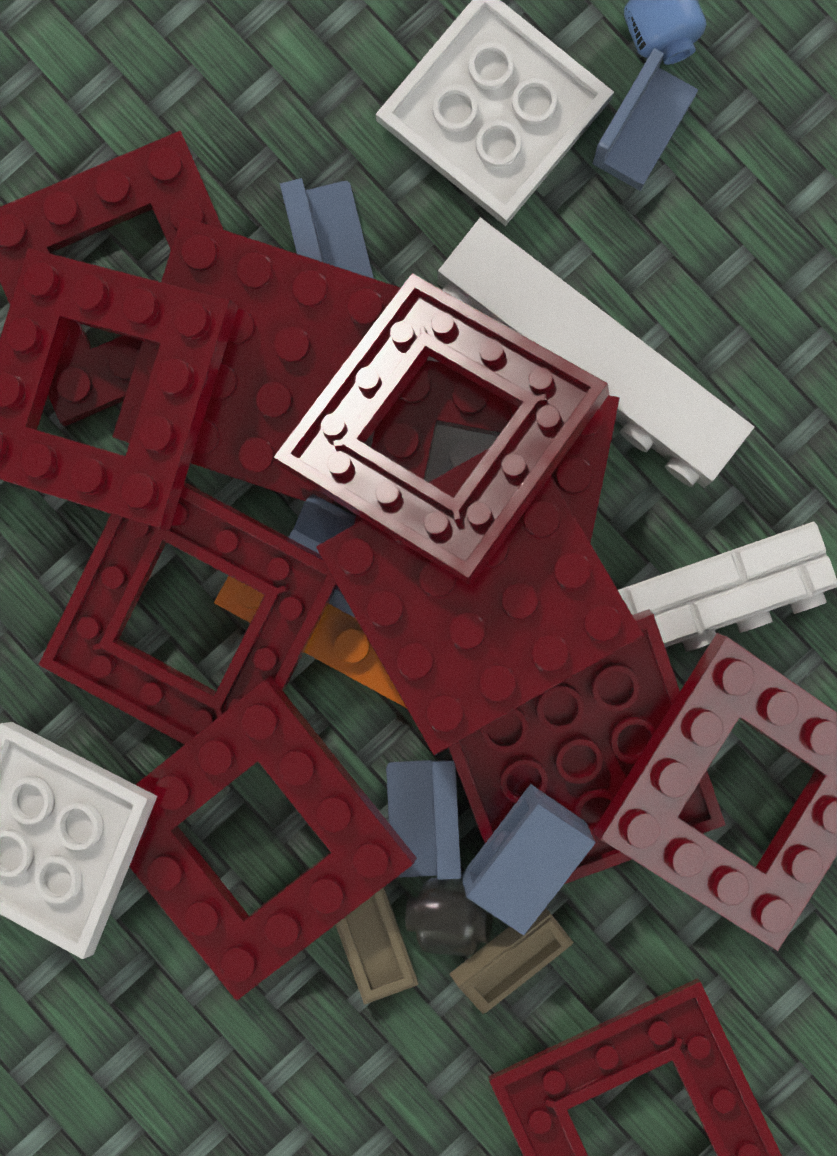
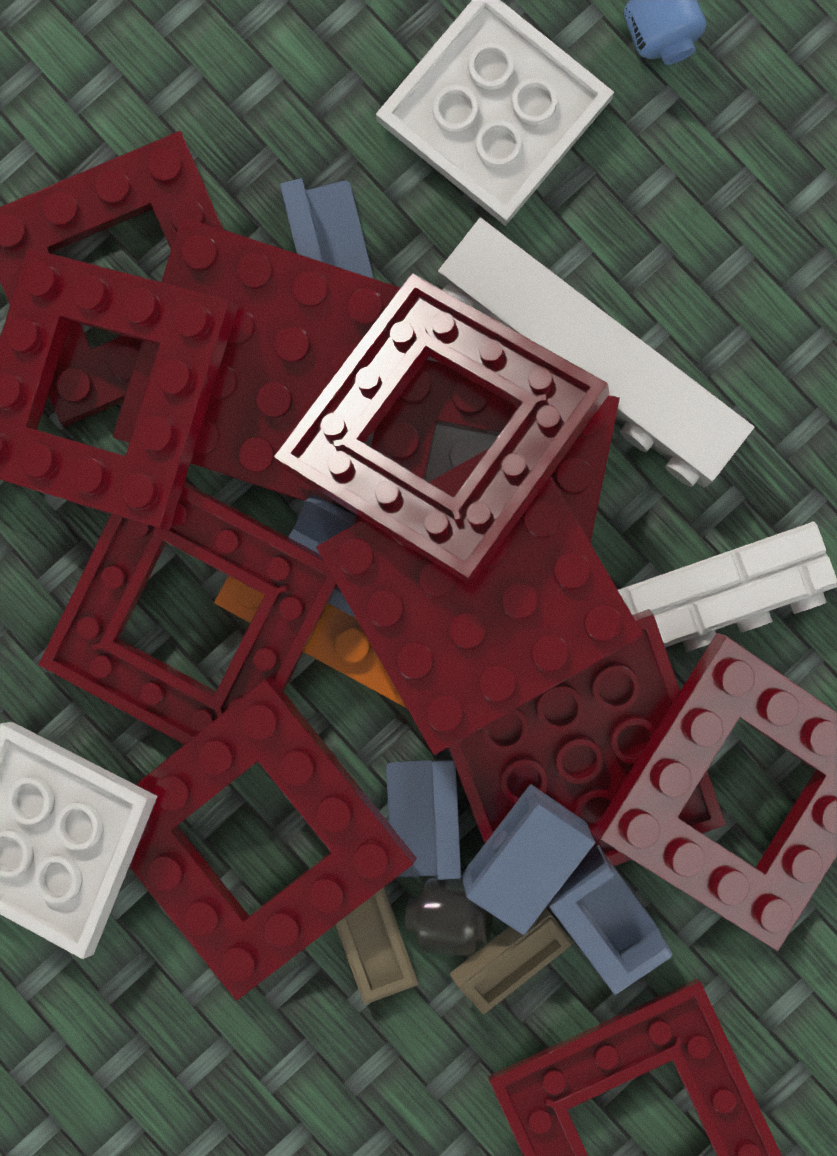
sand blue panel [592,48,698,191] -> none
none -> sand blue panel [549,845,673,995]

